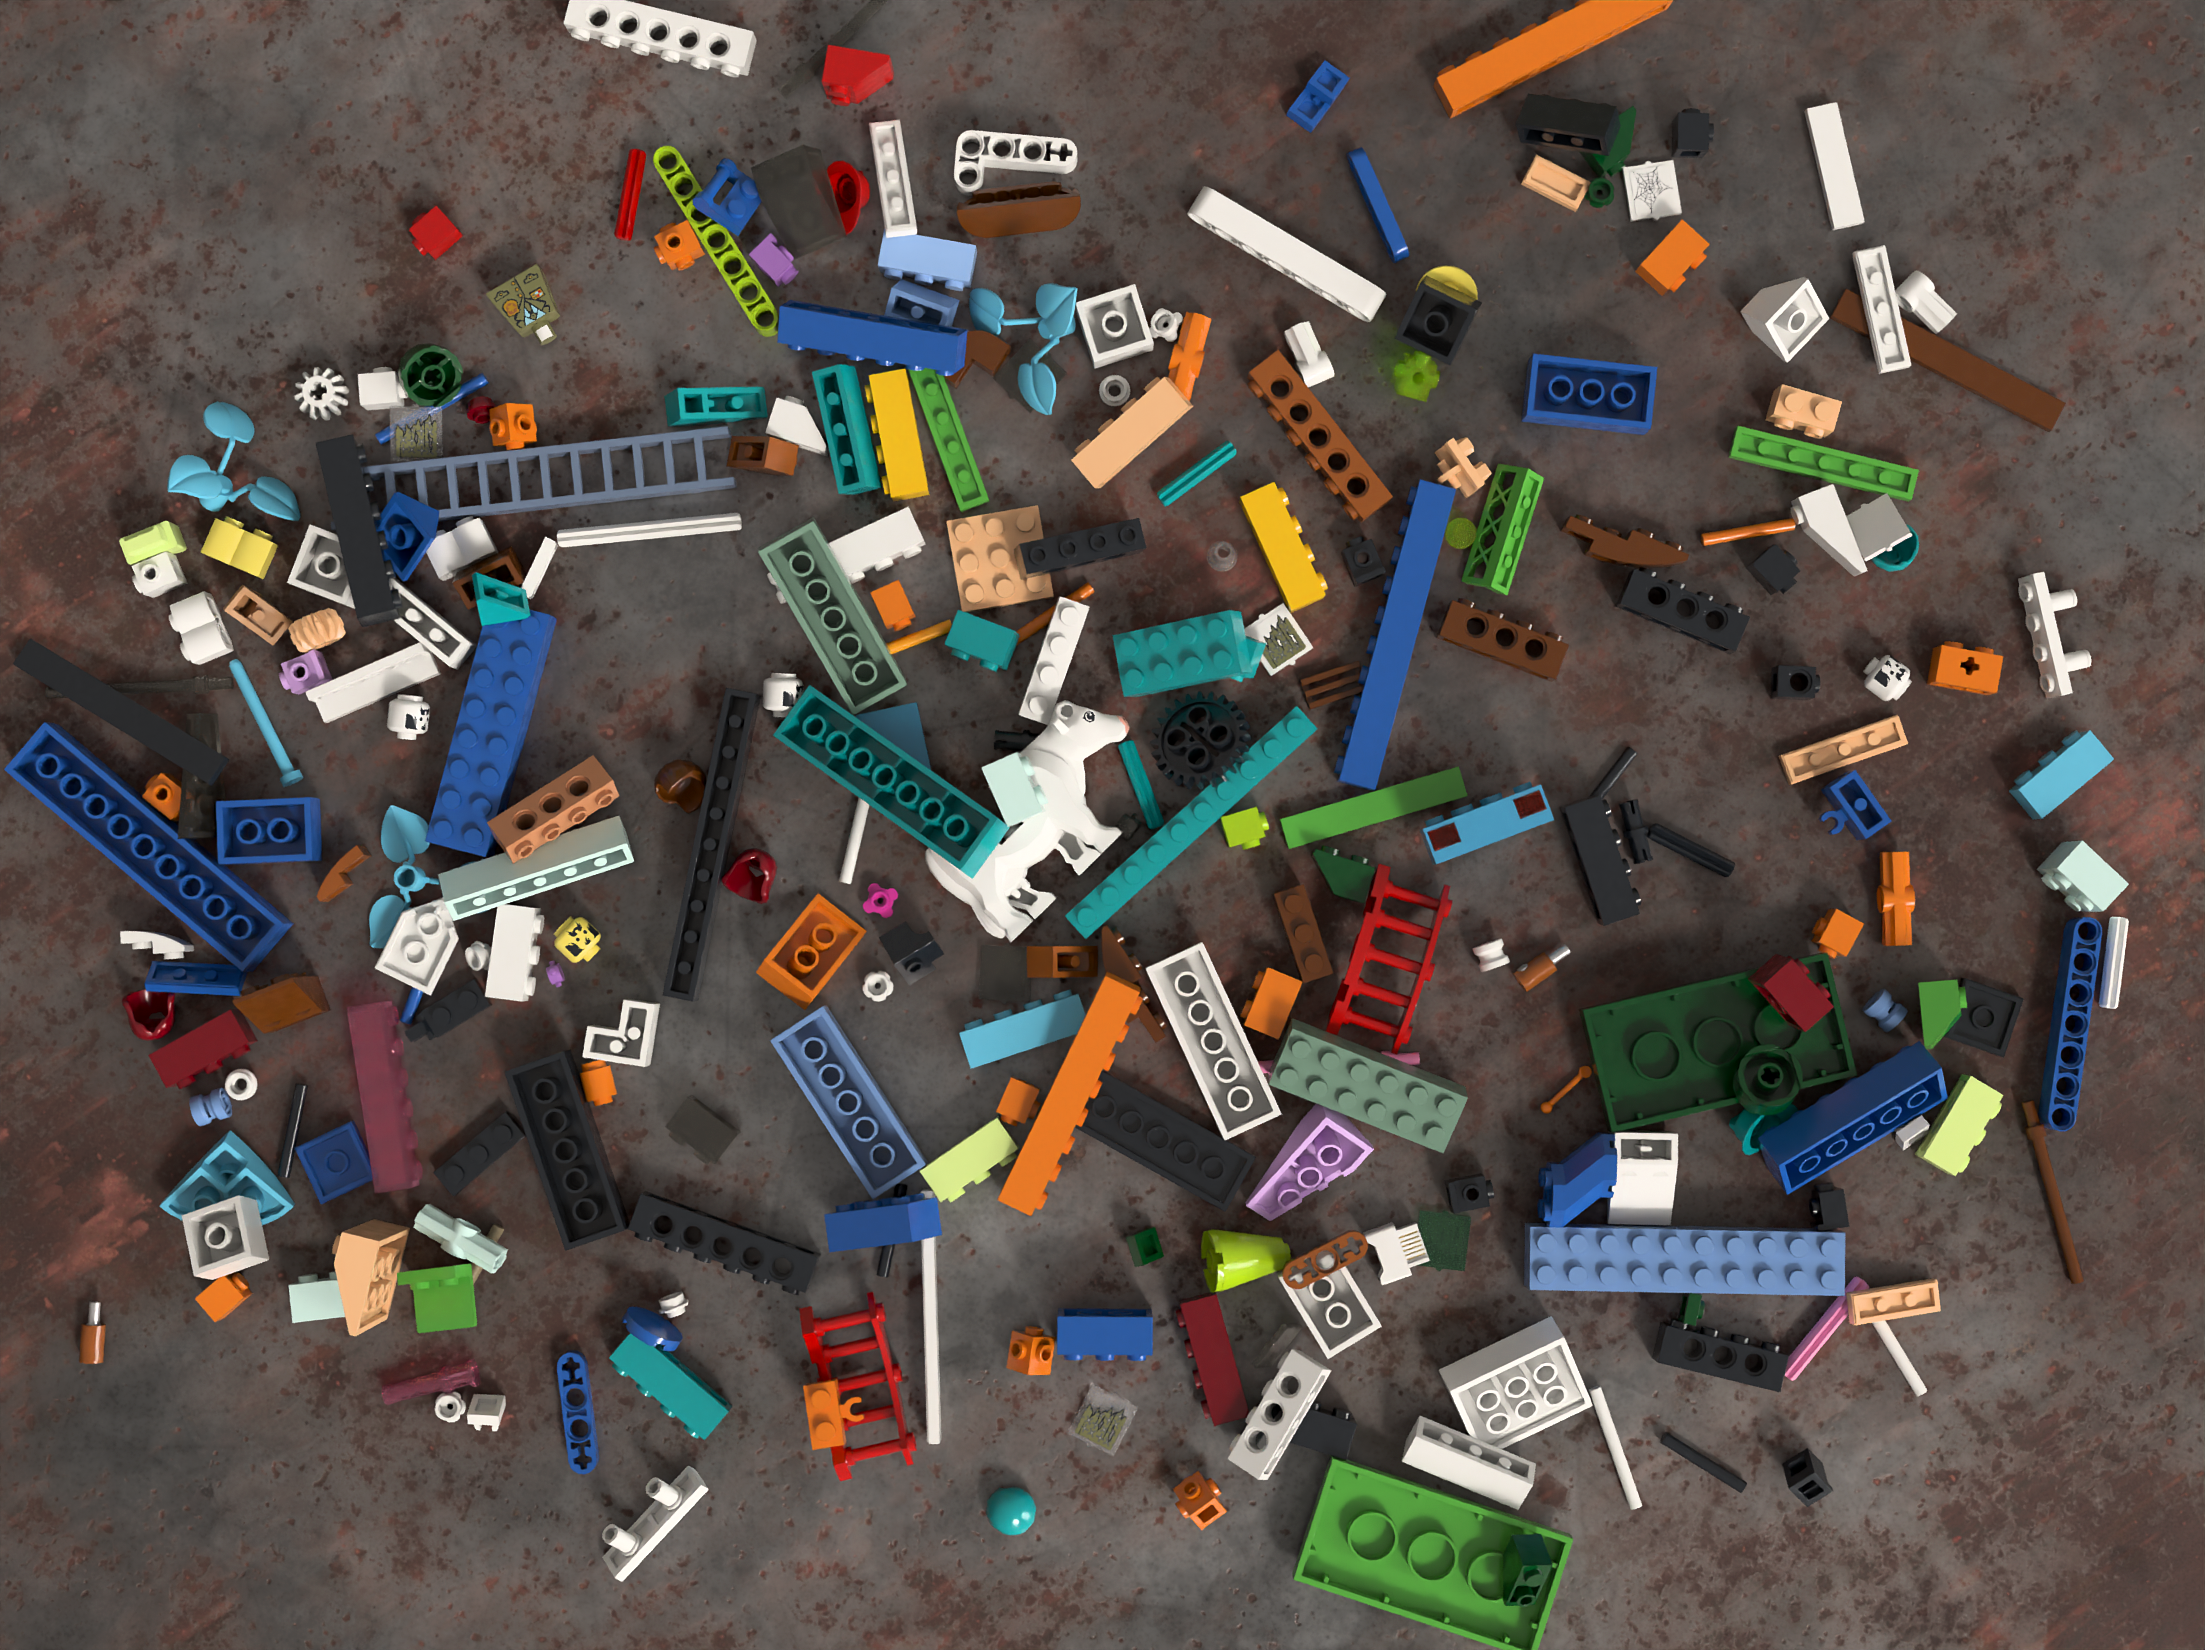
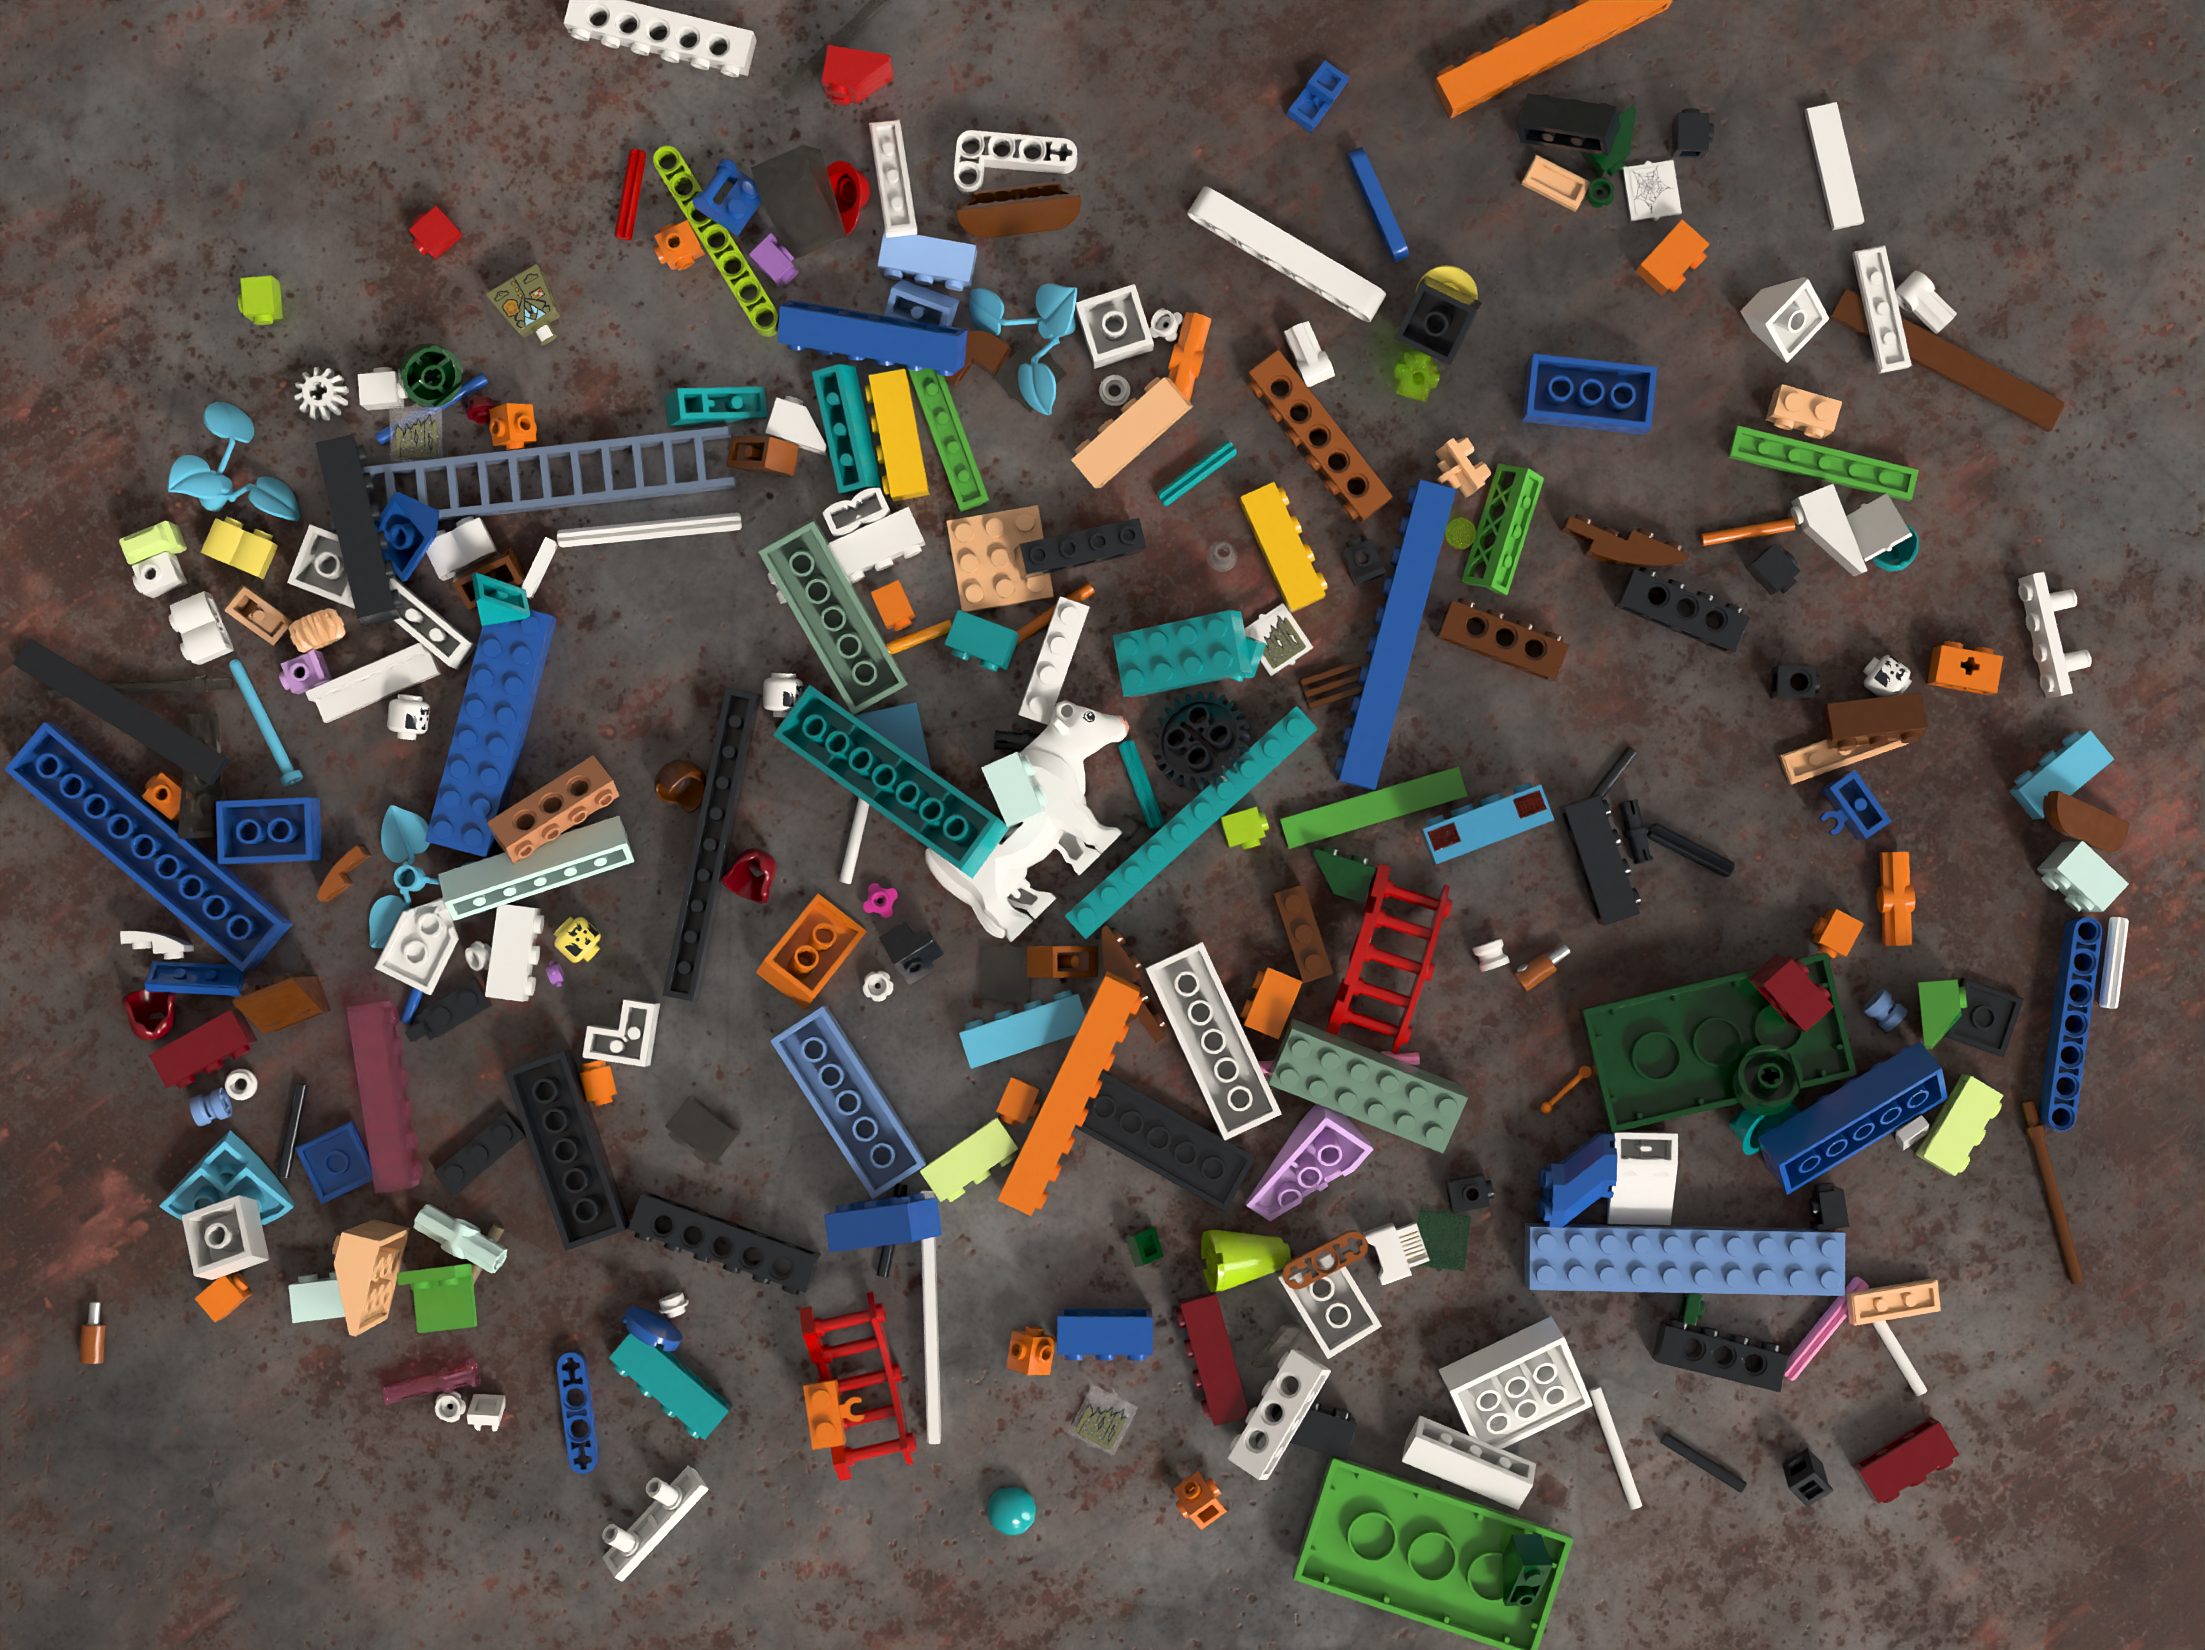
none -> lime brick [238,275,283,325]
none -> white brick [823,488,891,539]
none -> reddish brown brick [1822,692,1928,751]
none -> dark red brick [1851,1417,1959,1504]
none -> reddish brown brick [2043,791,2129,852]

